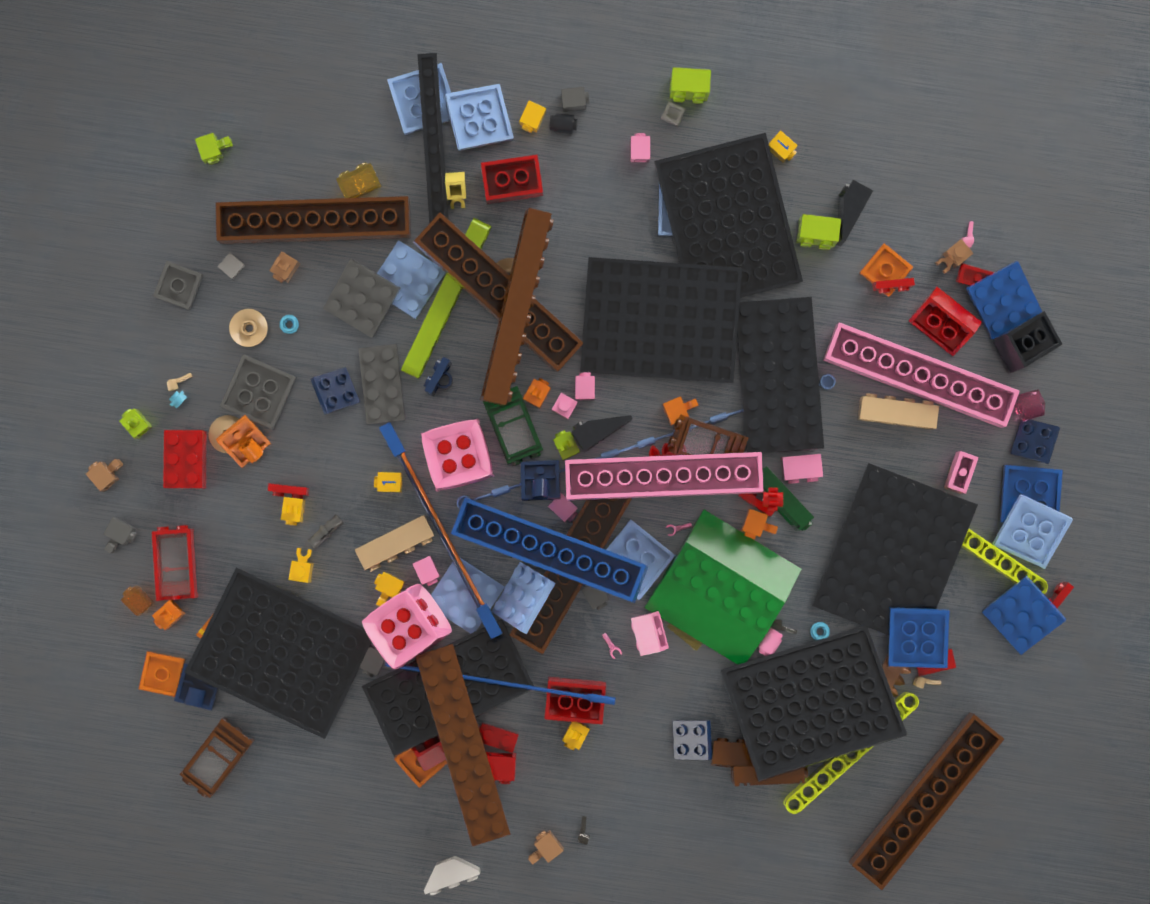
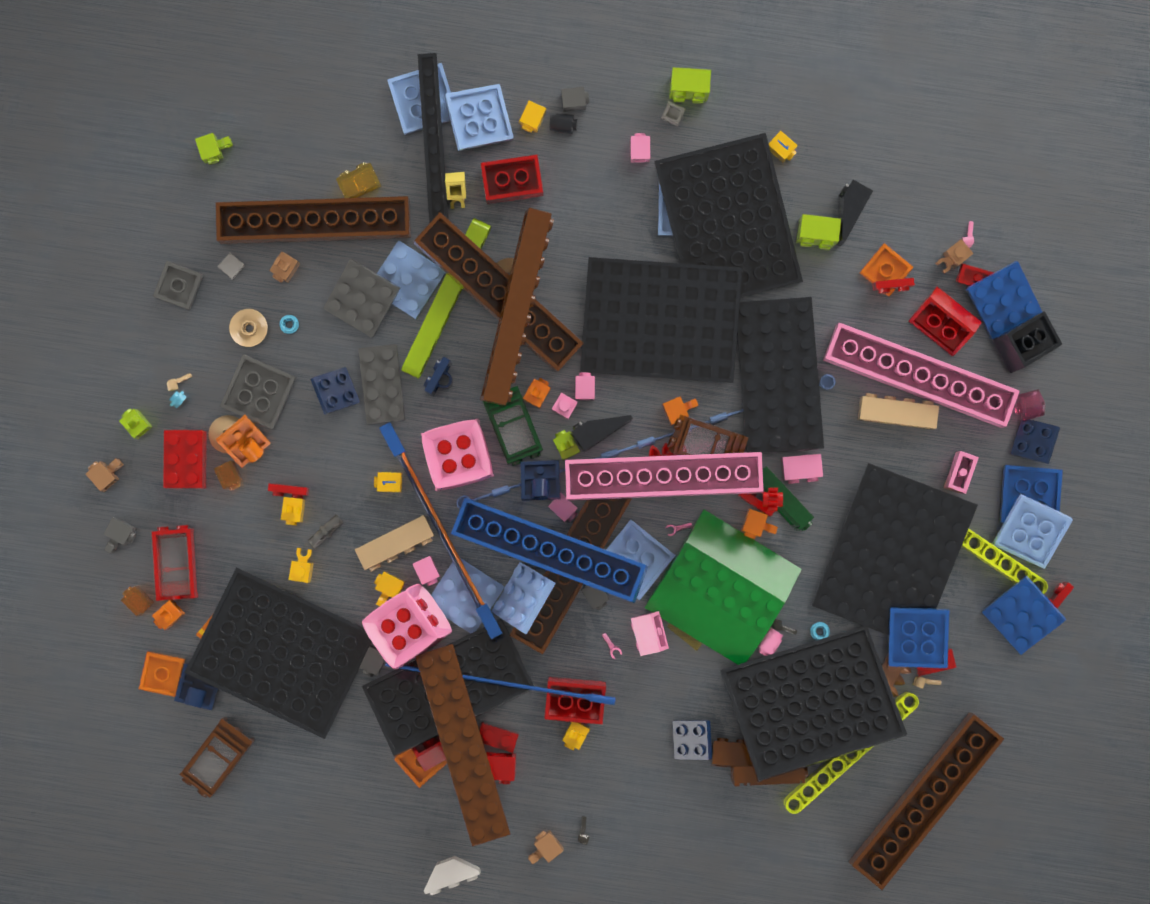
none -> clear orange brick [214,460,244,491]

